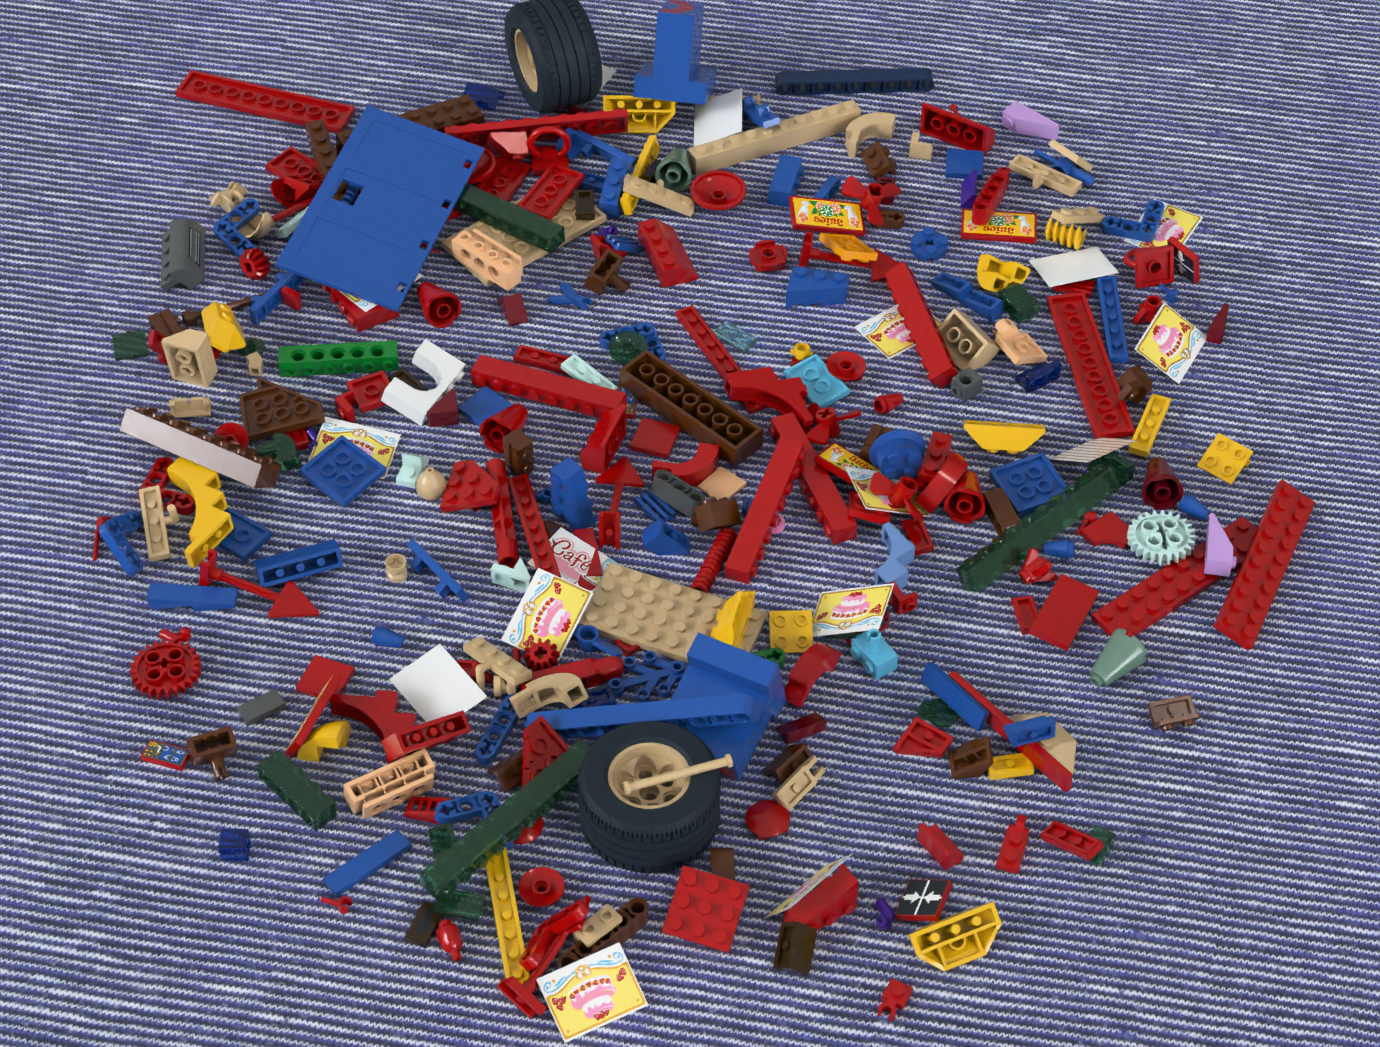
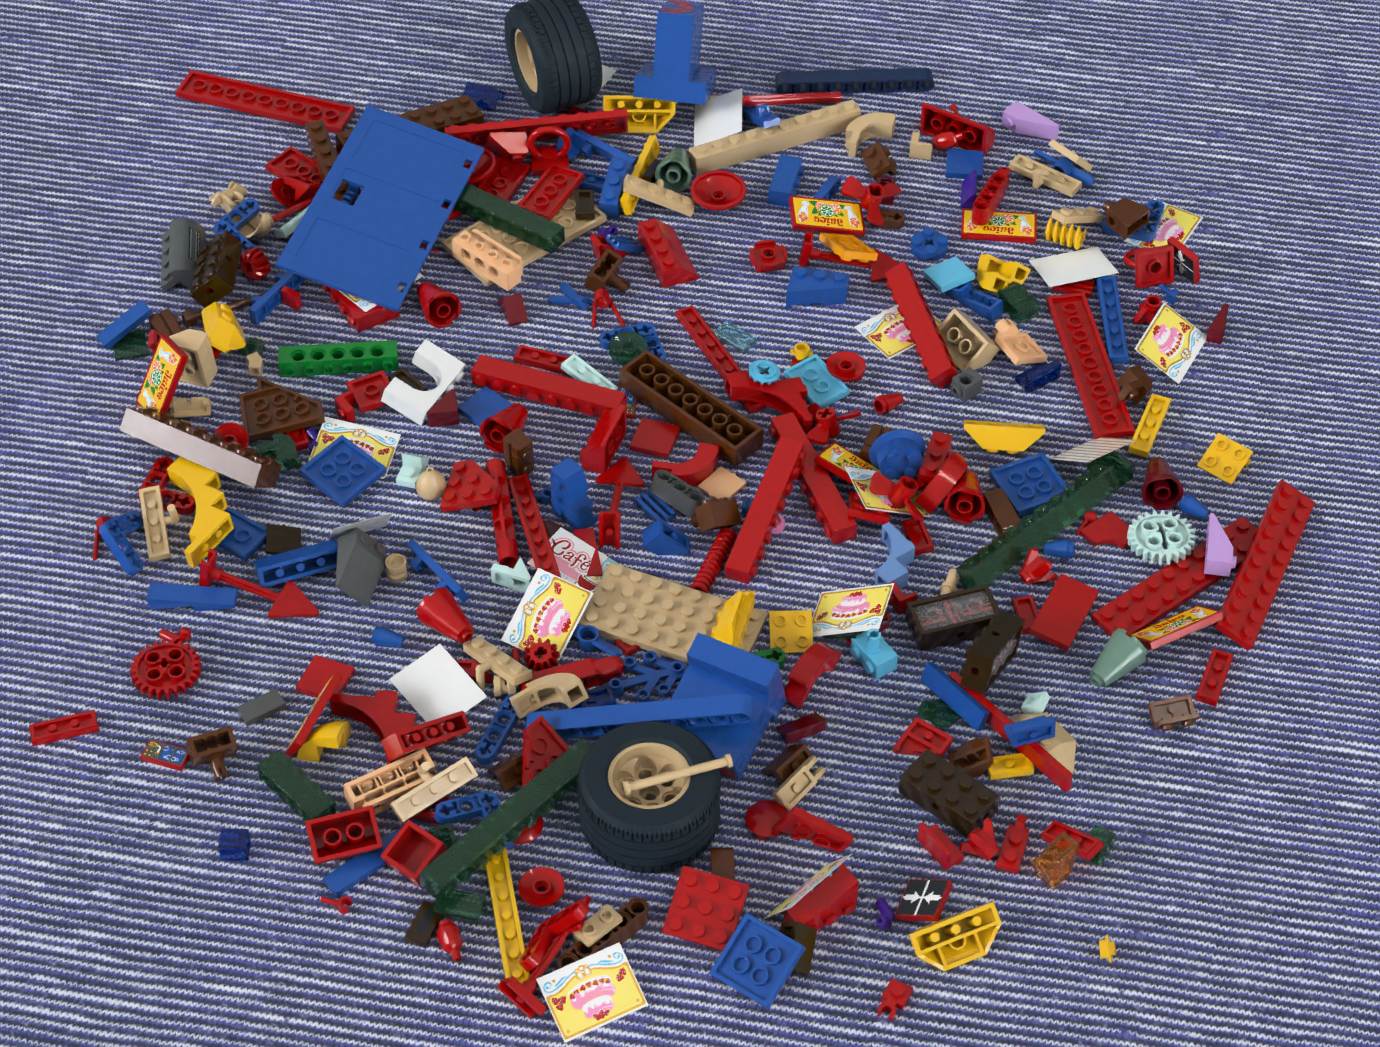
none -> red tile [29,710,99,746]
none -> blue tile [96,300,153,350]
none -> tile [136,334,189,414]
none -> dark brown brick [189,230,243,308]
none -> dark brown piece [266,524,301,555]
none -> red slope [305,805,383,865]
none -> white sticker [328,513,393,541]
none -> dark grey slope [335,527,386,607]
none -> red piece [380,820,450,889]
none -> tan plate [390,756,478,823]
none -> red cone [416,587,474,643]
none -> red plant [591,288,626,328]
none -> blue plate [709,913,806,1010]
none -> red axle [742,92,842,106]
none -> medium azure gear [748,360,780,385]
none -> red wing [771,806,854,852]
none -> dark brown brick [899,749,1000,837]
none -> brick [905,584,1000,651]
none -> medium azure tile [923,256,975,293]
none -> red plant [932,131,966,150]
none -> tan pin [940,569,962,595]
none -> red rock [959,817,1001,861]
none -> dark brown brick [960,610,1025,695]
none -> light aqua plate [1021,691,1050,714]
none -> clear orange slope [1031,832,1080,889]
none -> yellow plate [1099,934,1116,963]
none -> reddish brown torso [1102,198,1150,240]
none -> tile [1129,605,1223,650]
none -> red tile [1195,648,1234,707]

